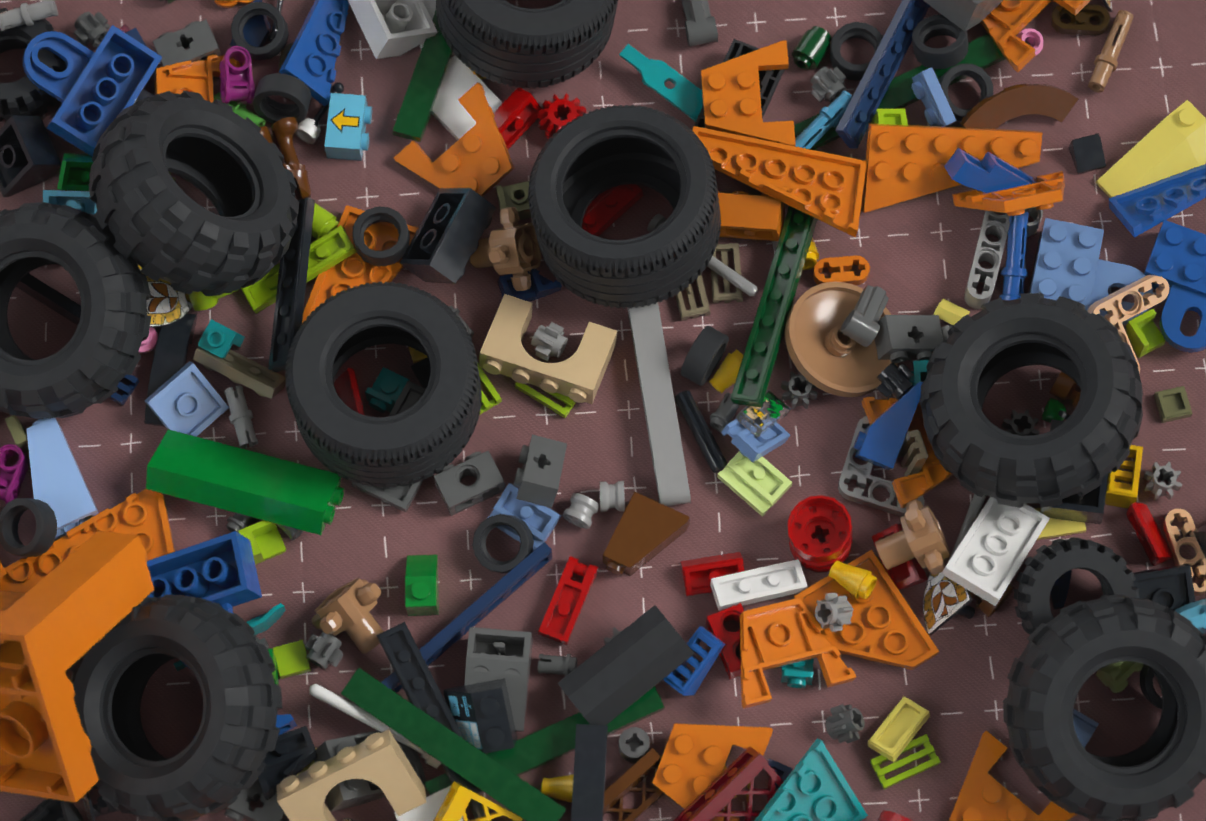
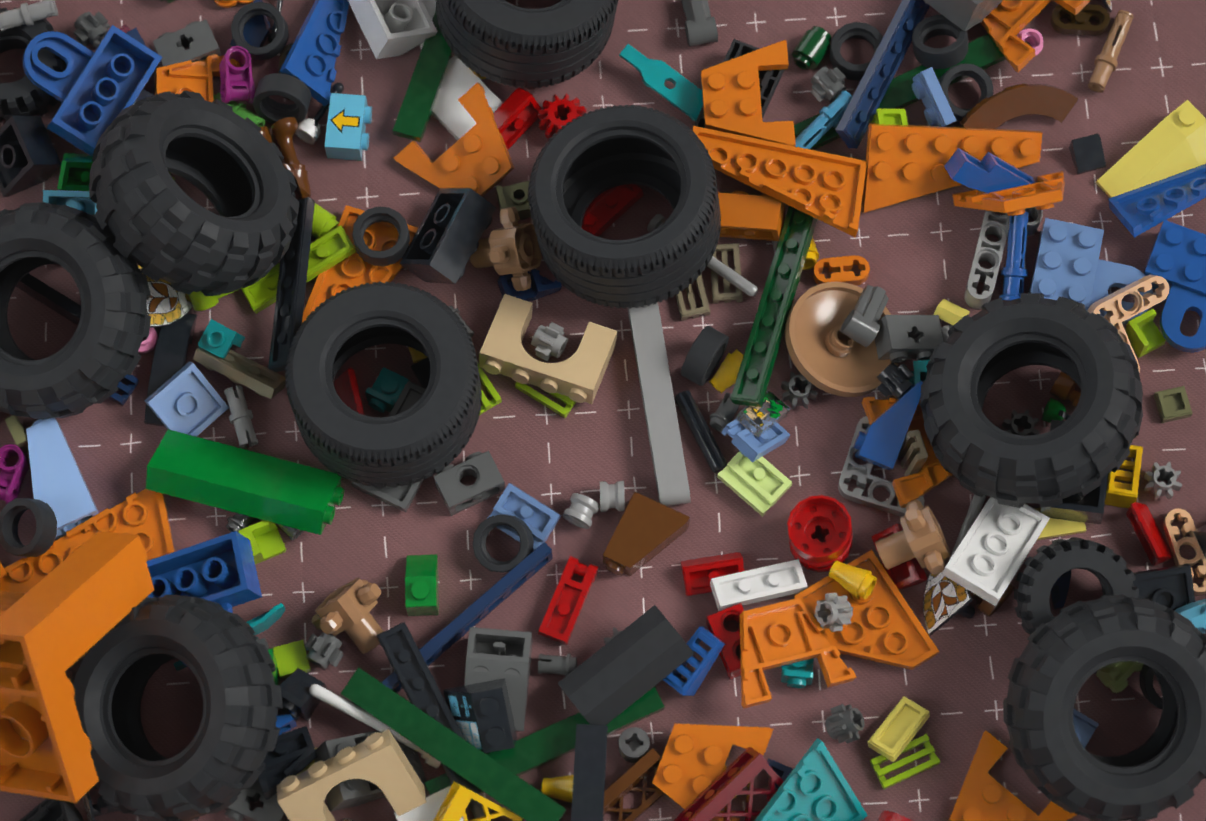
dark grey brick [514,434,567,508] -> none
none -> black slope [279,668,327,721]

